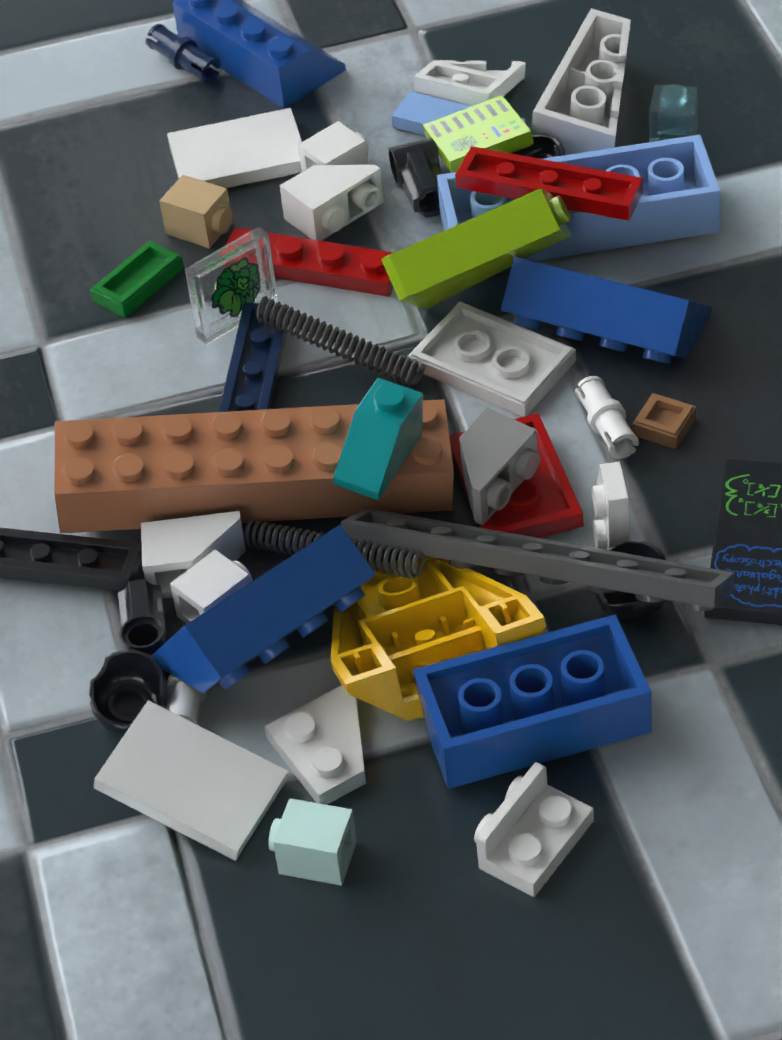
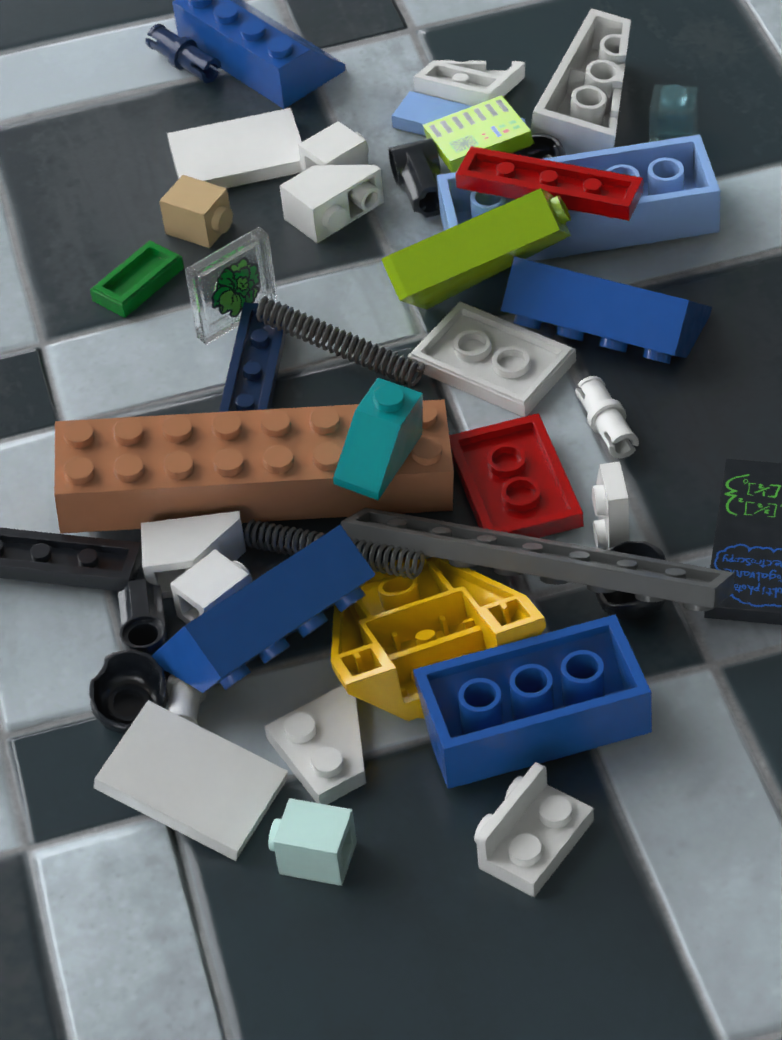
red plate [220,227,394,297] -> none
light grey slope [459,408,540,525] -> none
medium nougat tile [632,393,696,450] -> none

